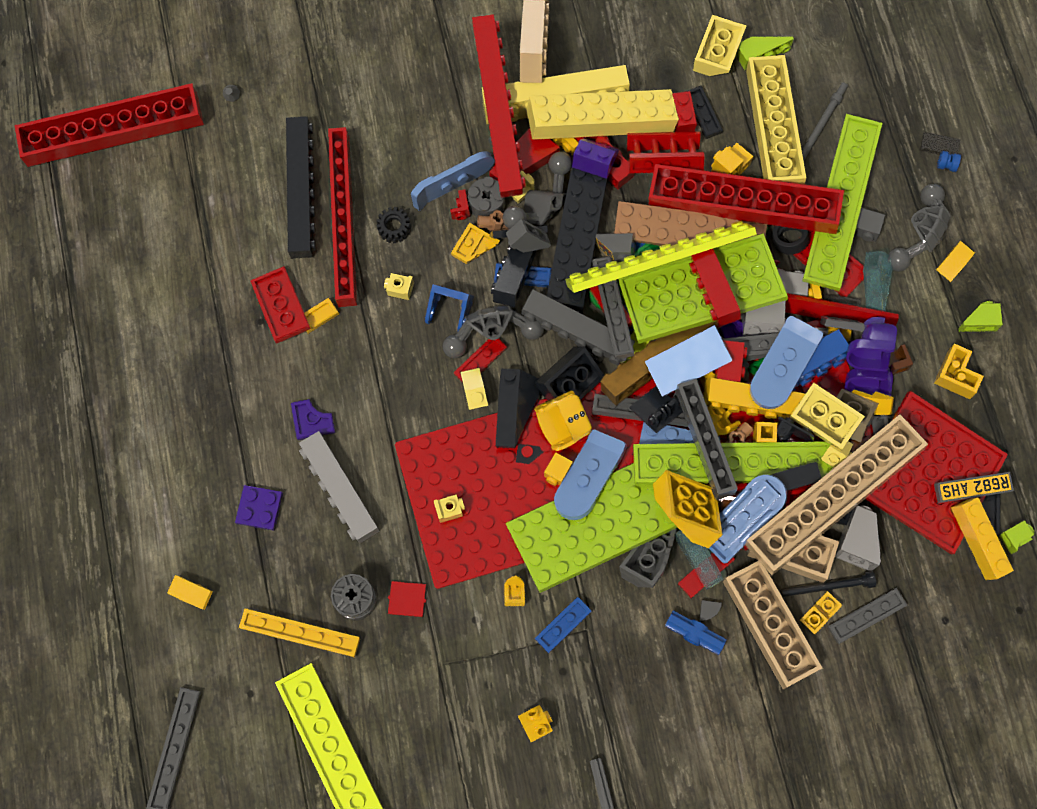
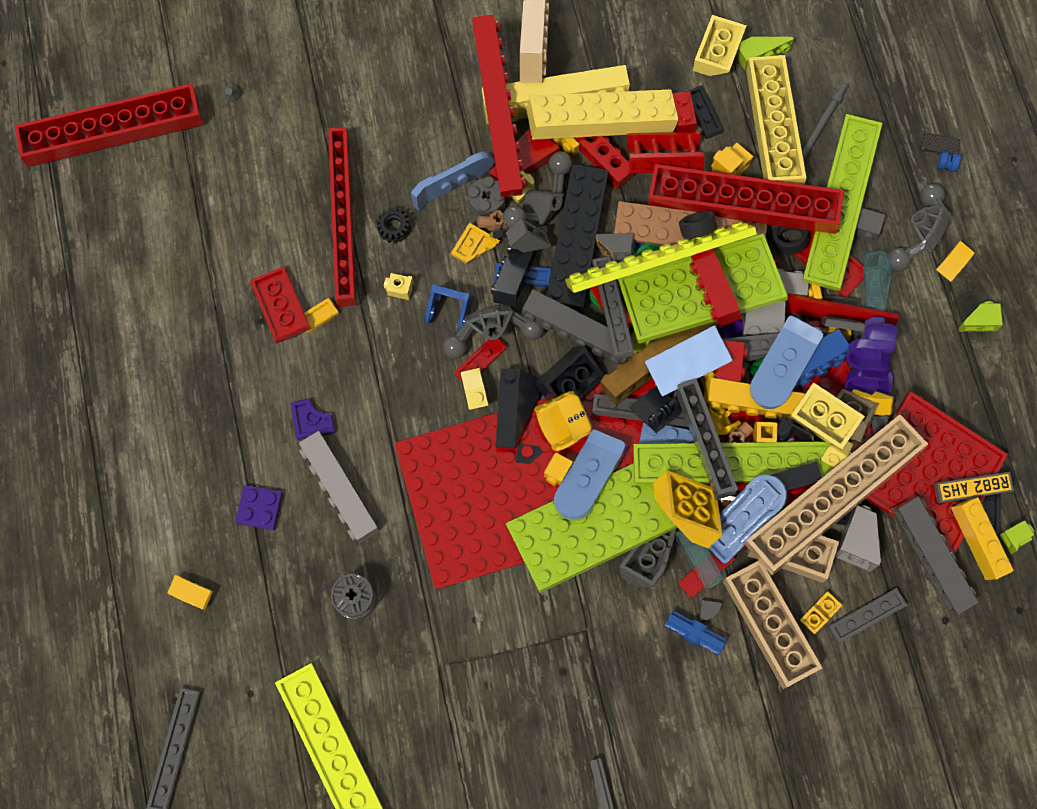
yellow plate [239,609,360,658] -> none
black brick [286,116,316,259] -> none
red piece [388,581,426,617] -> none
light yellow brick [434,495,465,523] -> none
red bracket [450,189,470,220] -> none
yellow plate [504,575,525,606] -> none
yellow brick [518,705,553,742] -> none
blue plate [535,597,592,654] -> none
dark purple slope [572,138,619,179] -> none
black piece [779,571,876,597] -> none
reddish brown panel [889,344,913,375] -> none
yellow brick [934,344,983,399] -> none
none -> black tyre [679,211,717,239]
none -> dark grey brick [891,496,978,615]

